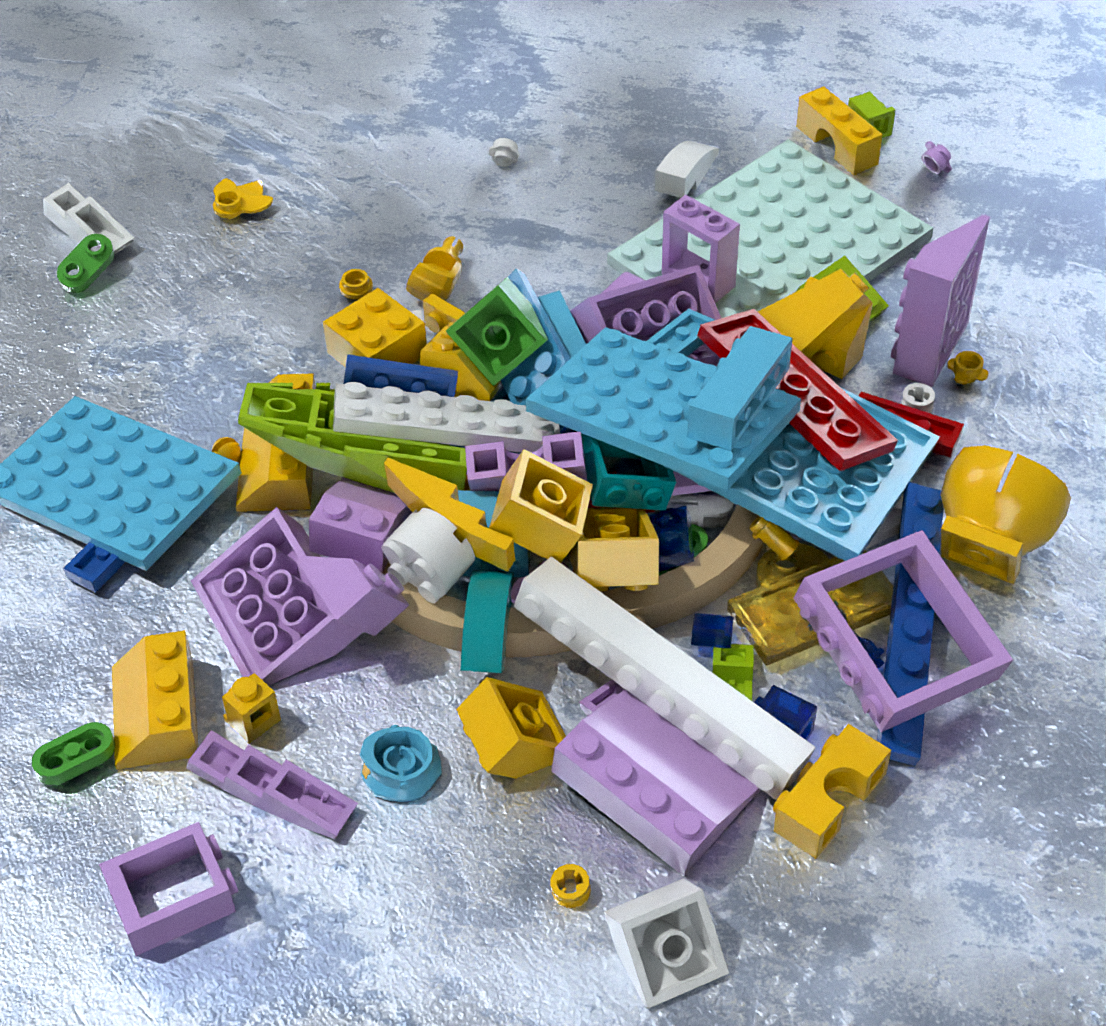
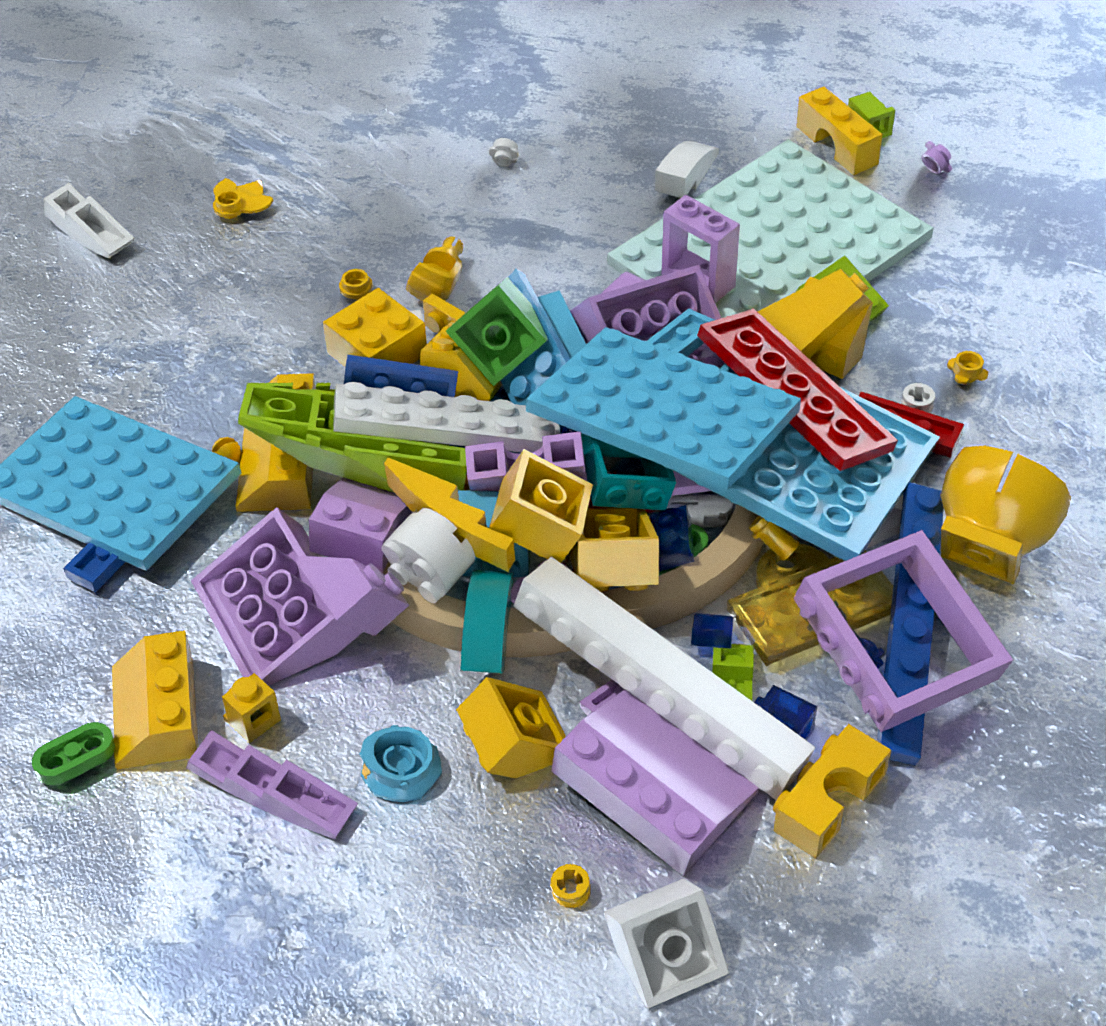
bright green plate [57,234,114,293] -> none
lavender window [99,822,238,956] -> none
medium azure brick [684,326,793,451] -> none
lavender slope [890,215,990,387] -> none

